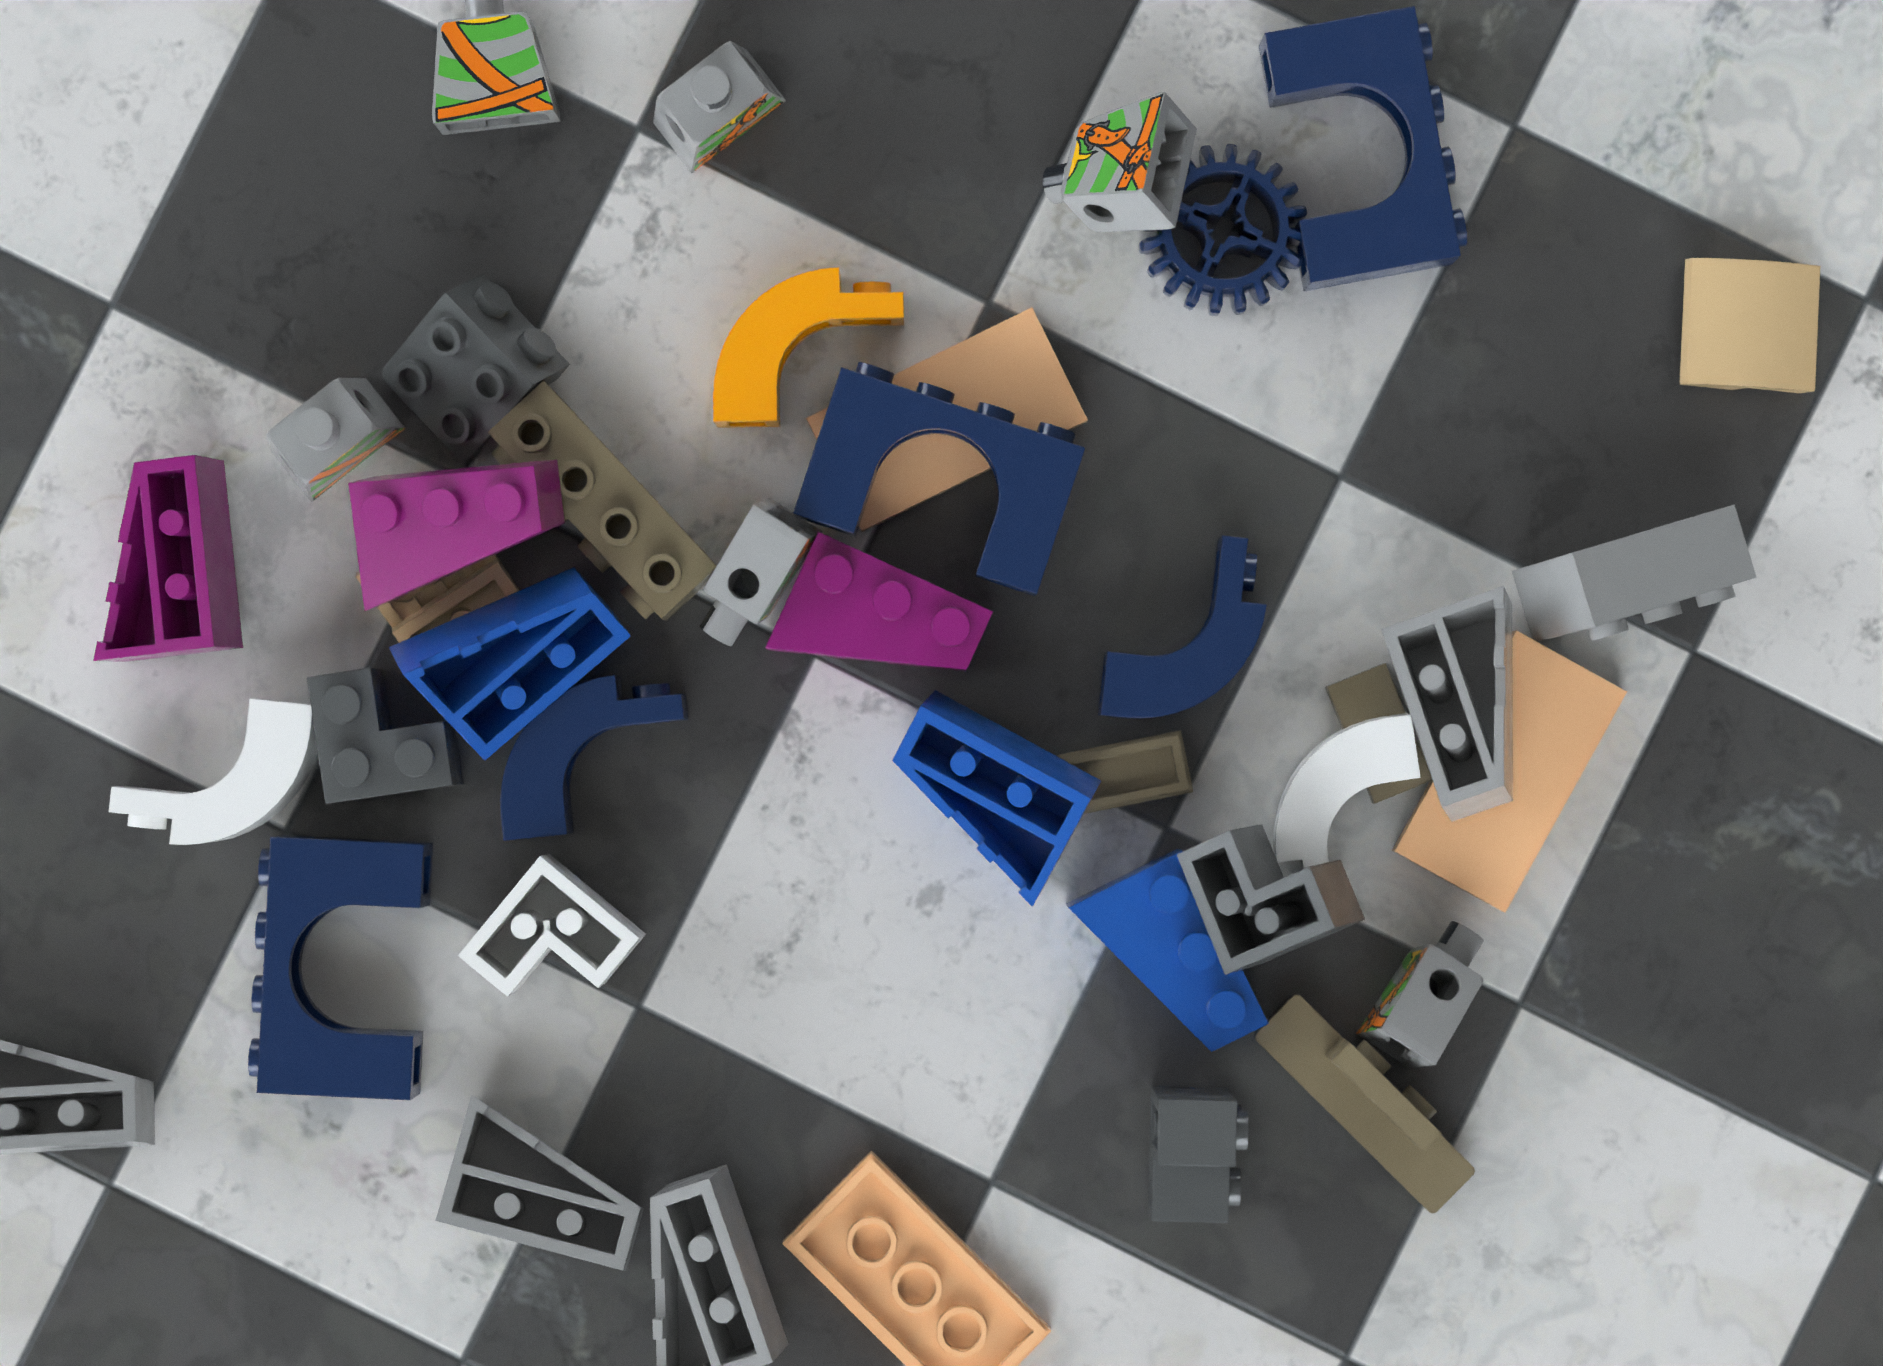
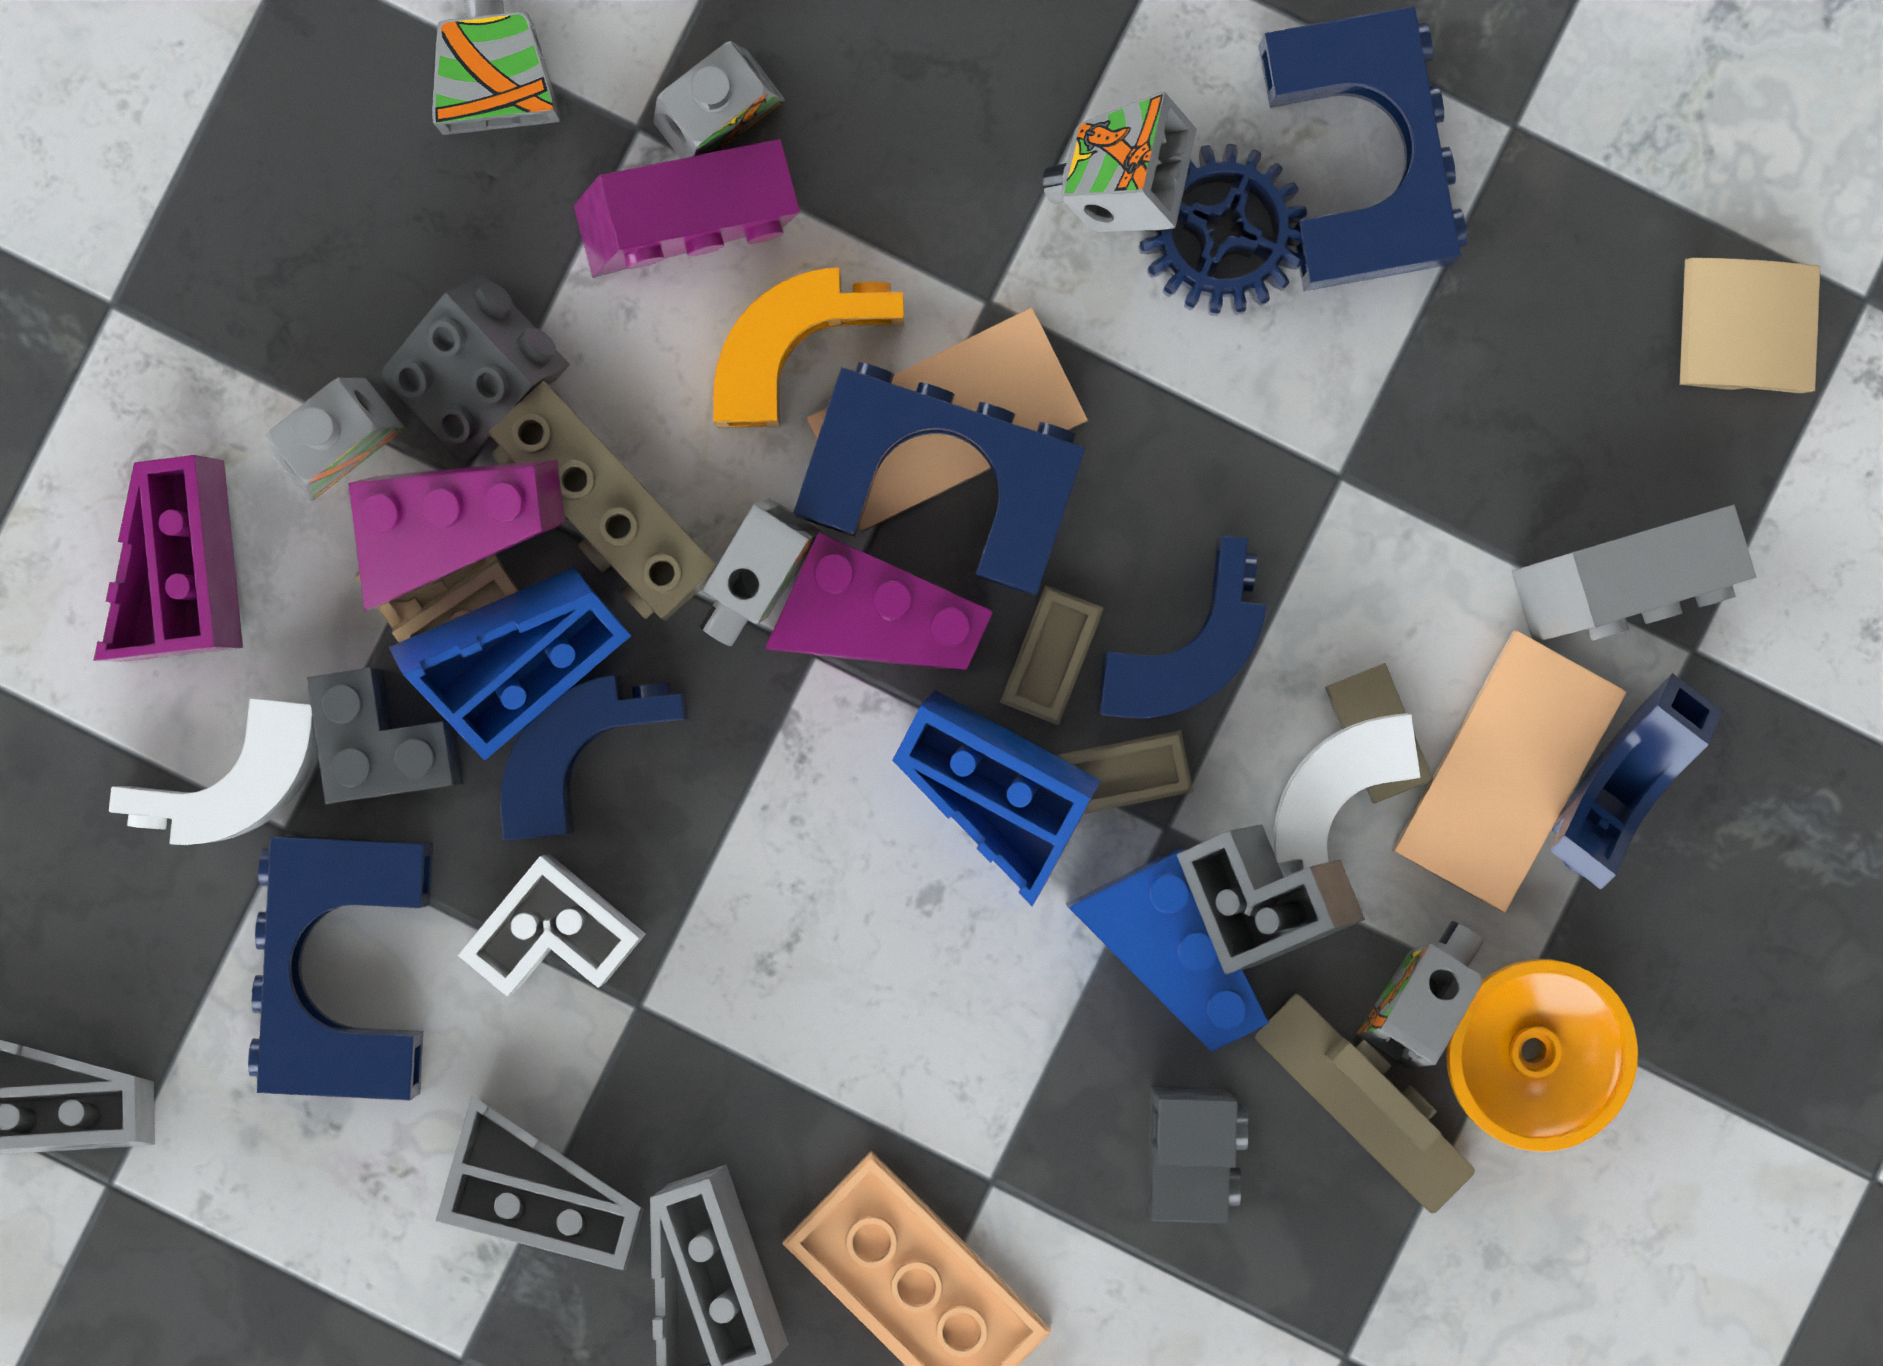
light grey wedge [1381,586,1513,822] -> none
none -> magenta wedge [574,139,800,278]
none -> dark tan tile [999,585,1104,725]
none -> light orange dish [1446,959,1638,1152]
none -> dark blue arch [1550,673,1723,889]

